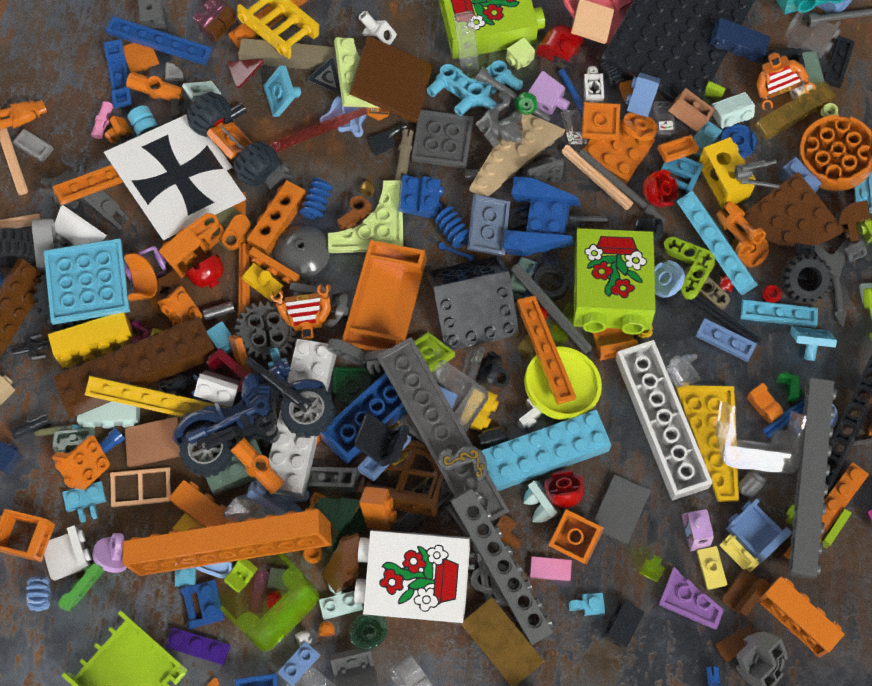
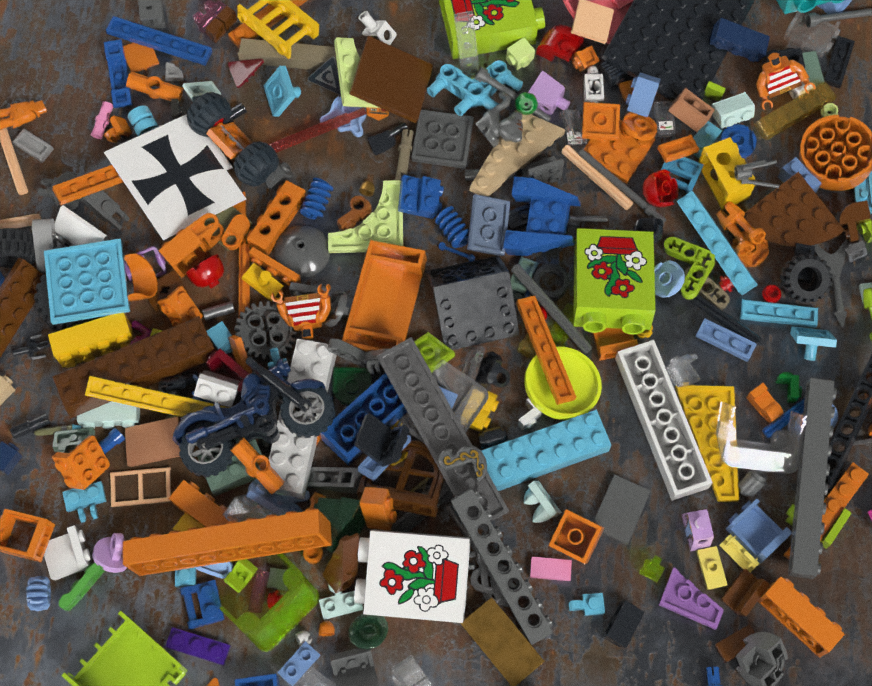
dark orange piece [496,514,523,550] -> none
red cylinder [544,470,585,508] -> none
blue bar [558,69,583,116] -> none
none -> orange bracket [571,45,600,72]

